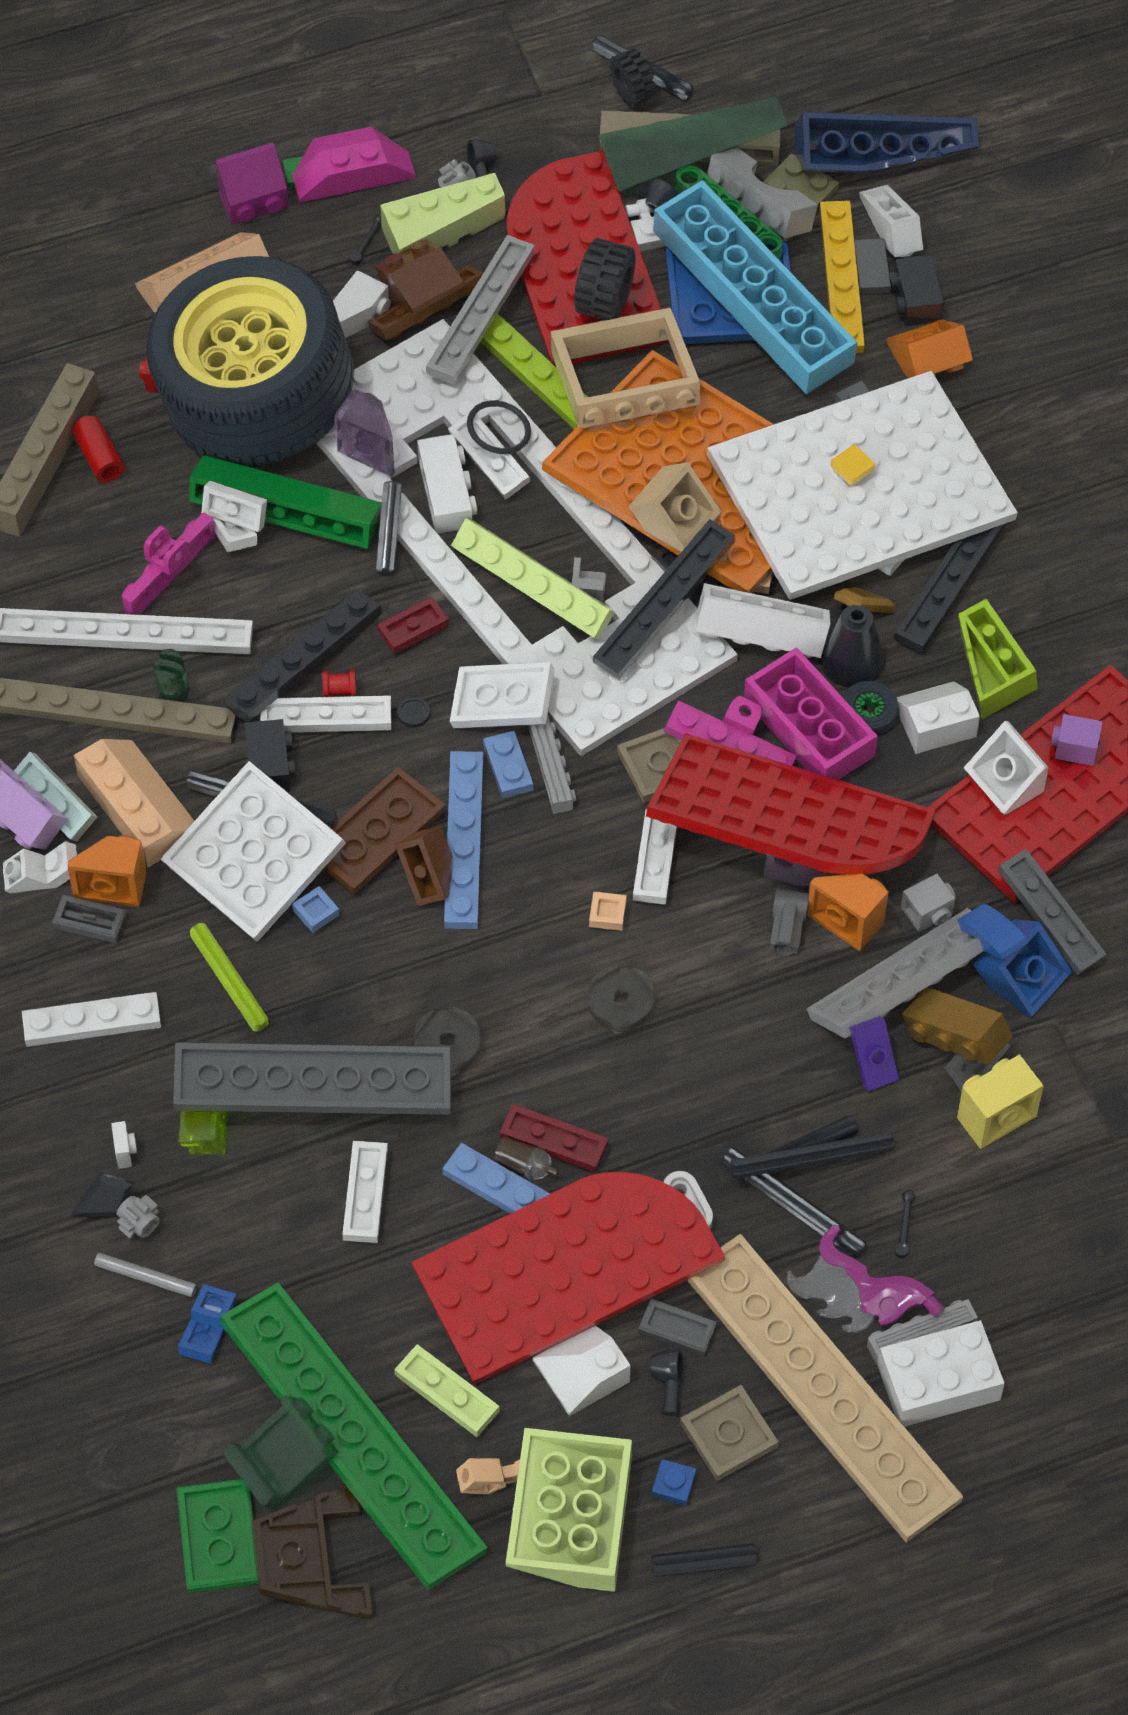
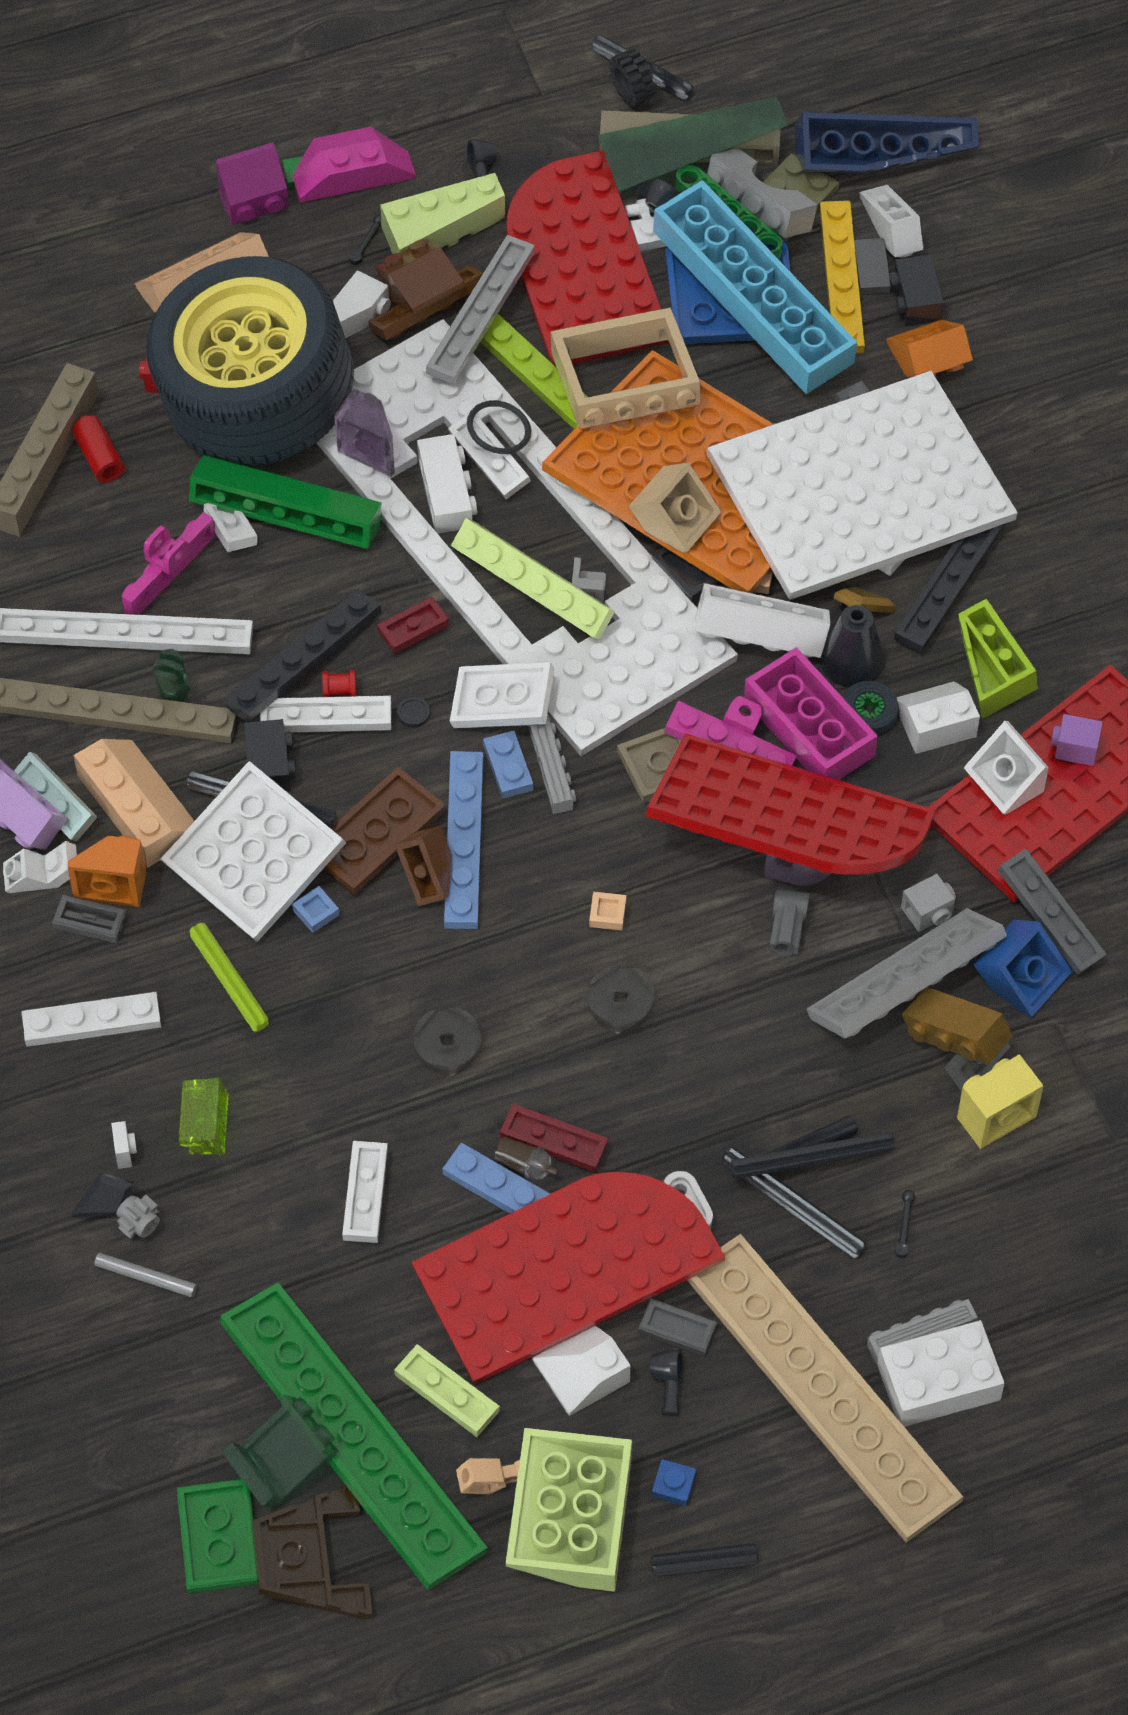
dark grey plate [173,1043,450,1115] -> none
blue slope [178,1284,236,1364] -> none
white plate [201,481,267,532] -> none
axle [376,481,402,574] -> none
light grey gear [438,159,476,188] -> none
black tyre [574,238,636,320] -> none
black plate [593,519,735,680] -> none
white plate [633,809,677,905] -> none
dark tan plate [680,1385,779,1481] -> none
piece [786,1225,945,1333] -> none
orange slope [807,873,889,951] -> none
yellow tile [830,444,876,486] -> none
dark purple plate [849,1016,899,1091] -> none
blue slope [958,903,1029,960] -> none

